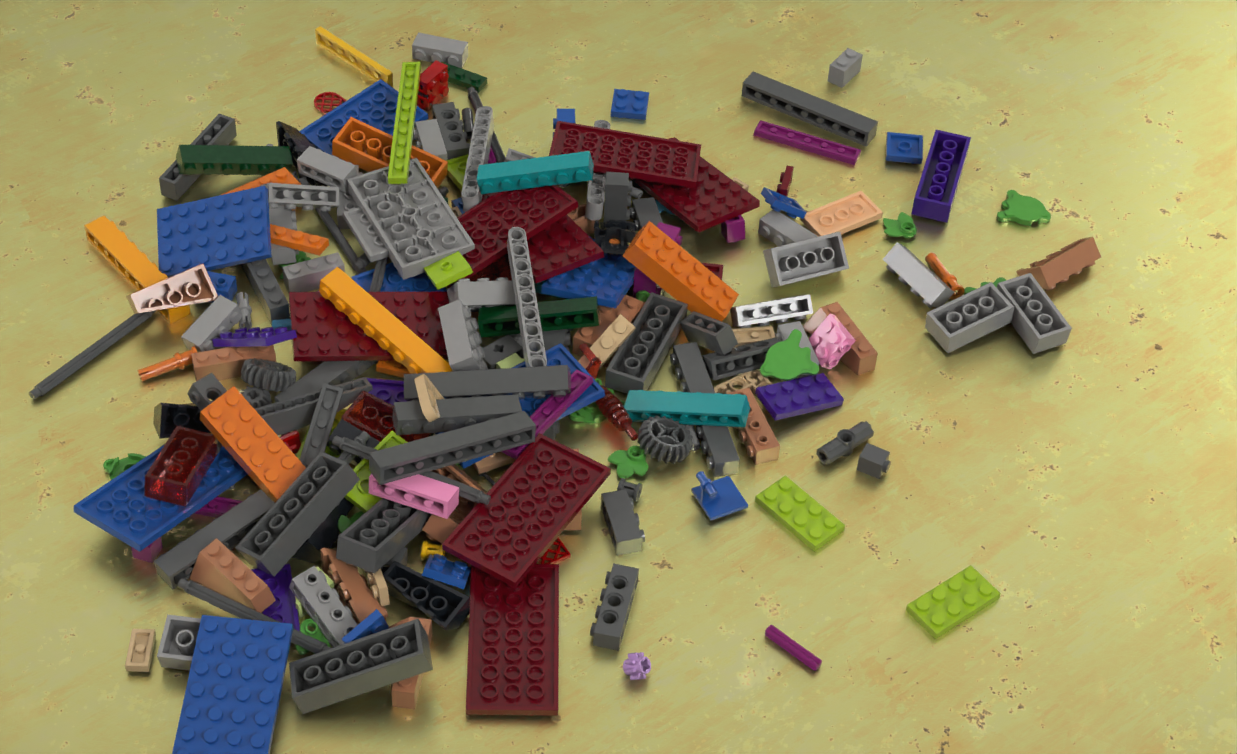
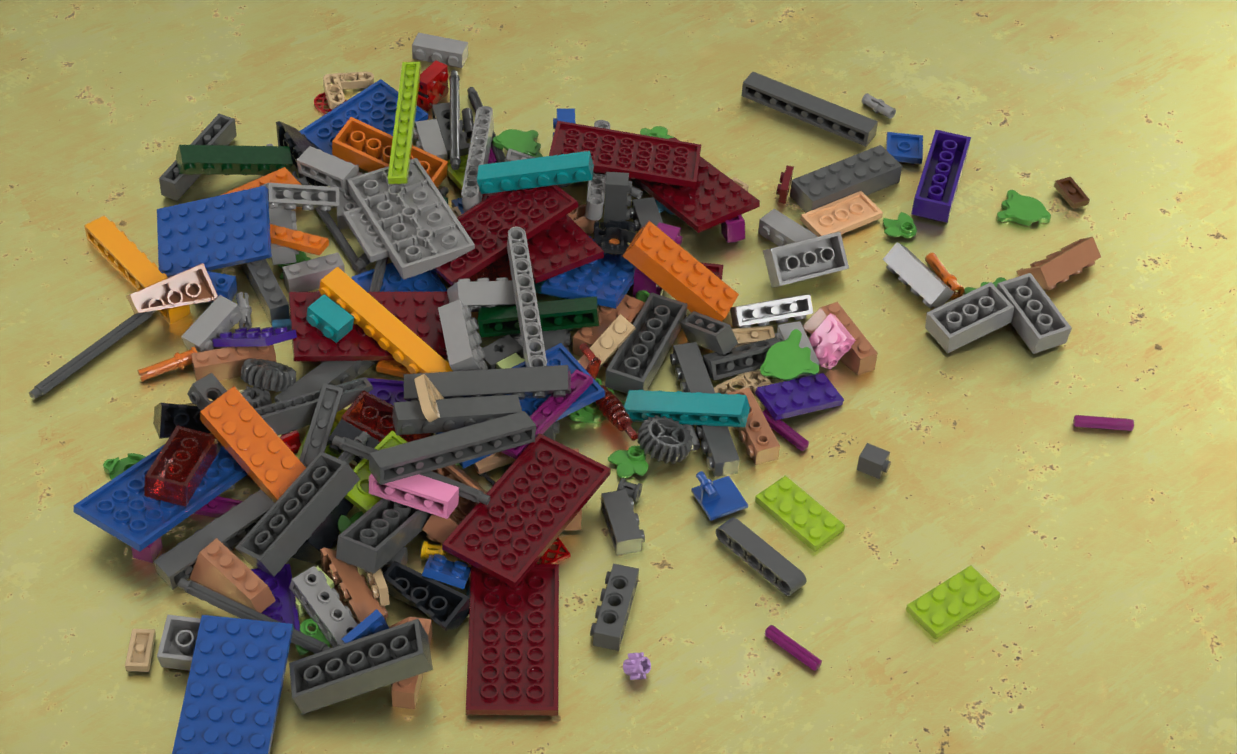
yellow plate [315,26,393,87] -> none
lime plate [424,251,473,290] -> none
dark green plate [441,62,487,93] -> none
blue plate [611,89,649,120] -> none
magenta tile [754,120,861,165] -> none
blue plate [761,187,807,219] -> none
dark grey piece [816,421,874,465] -> none
light grey brick [828,48,863,88] -> none
none -> teal brick [306,294,354,343]
none -> tan beam [323,72,374,110]
none -> dark grey piece [449,70,461,170]
none -> bright green tile [492,129,543,158]
none -> bright green plate [640,126,674,139]
none -> dark grey beam [716,517,807,596]
none -> magenta axle [762,409,809,451]
none -> dark grey brick [790,145,902,213]
none -> light grey pin [862,93,896,119]
none -> reddish brown plate [1054,177,1090,209]
none -> magenta axle [1073,415,1134,431]

